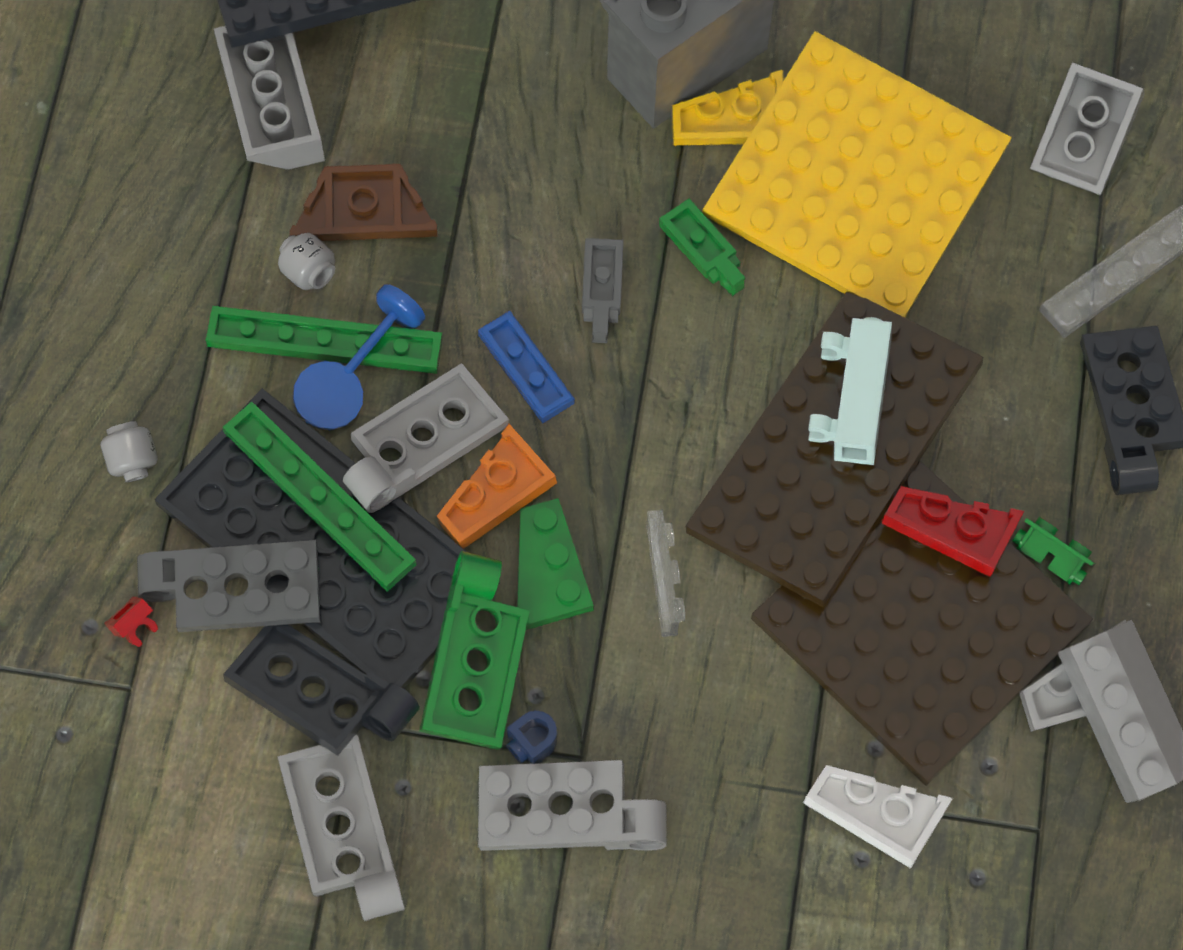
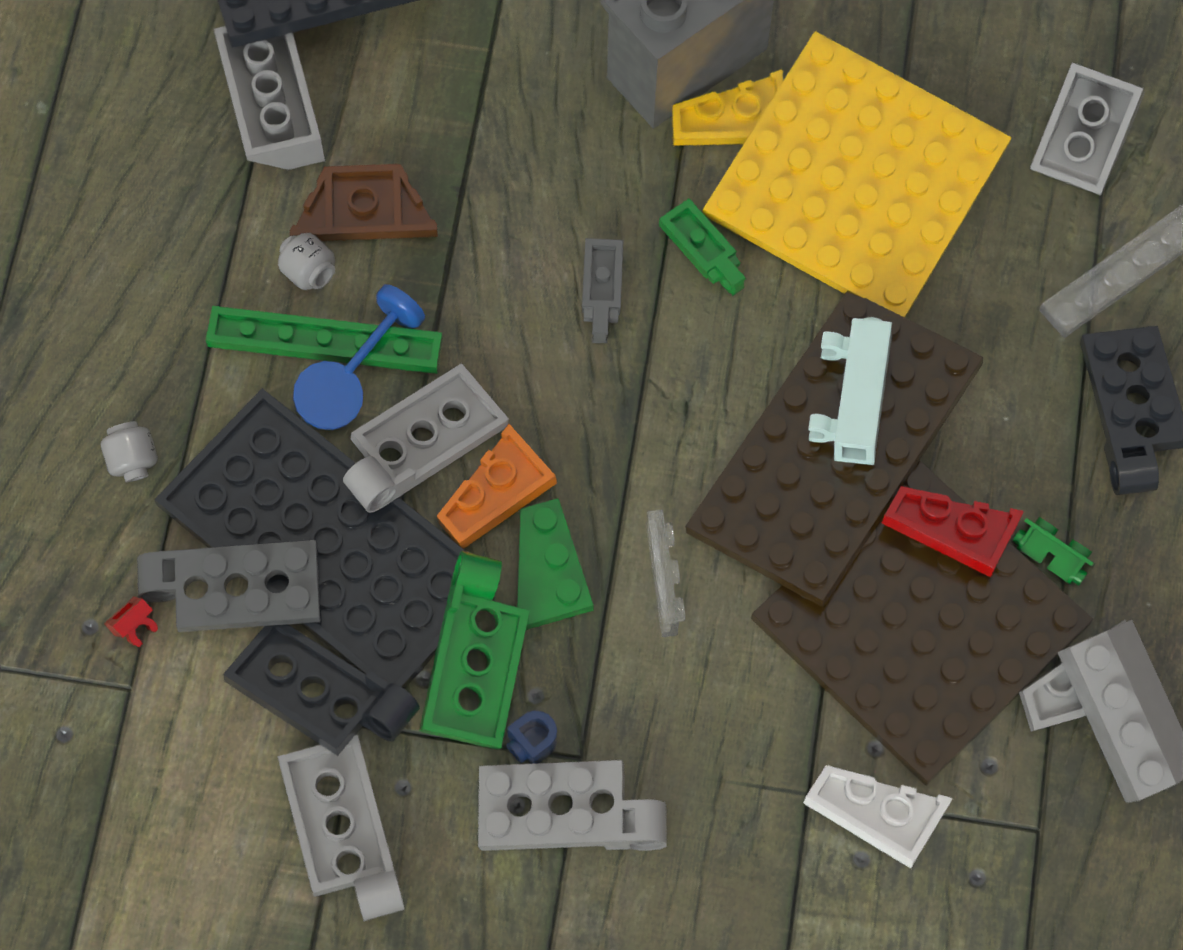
green plate [223,402,417,592] -> none
blue tile [478,311,575,424] -> none

